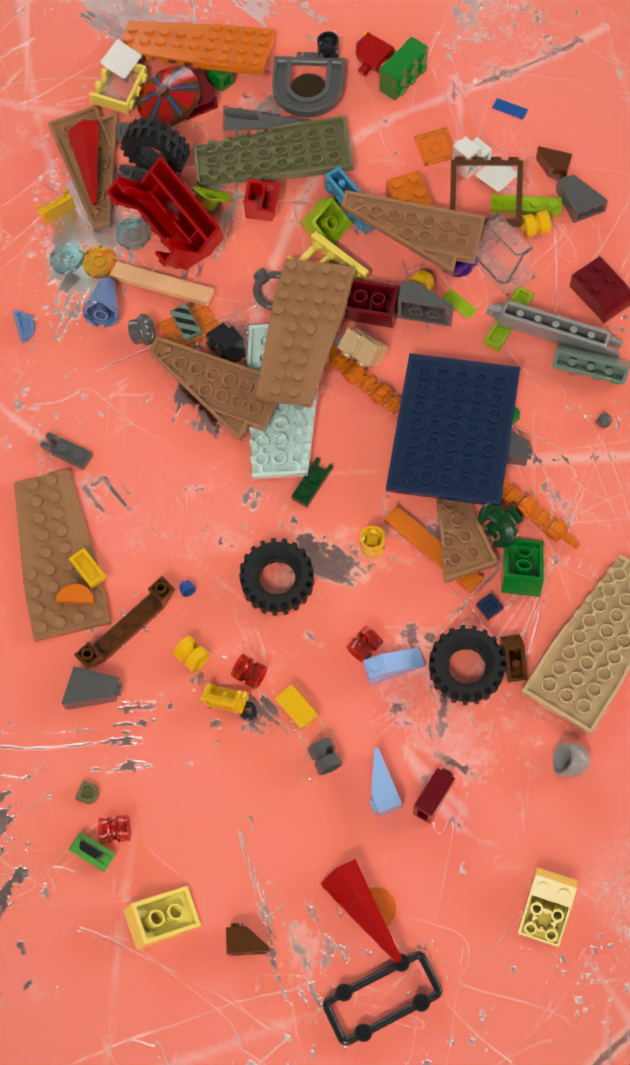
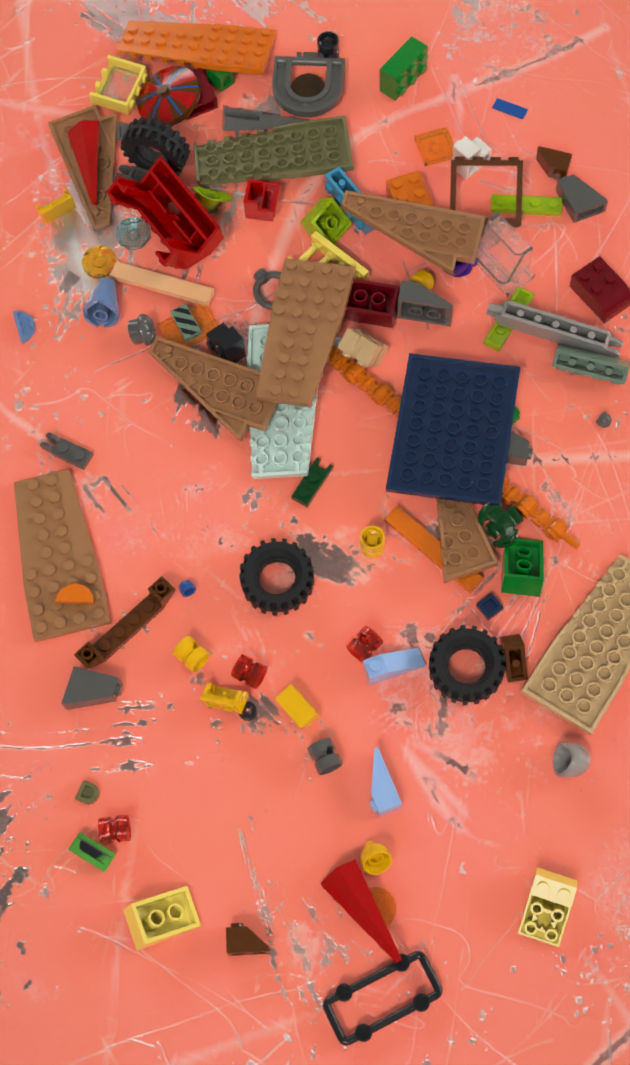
clear light blue tile [49,242,84,274] -> none
yellow tile [68,548,107,589] -> none
white sticker [101,40,142,78] -> none
red torso [356,31,396,77] -> none
dark red slope [413,768,455,824] -> none
lime sticker [442,289,477,319] -> none
white sticker [475,166,517,192] -> none
yellow wheel [521,210,552,238] -> none
none -> yellow helmet [360,840,393,875]

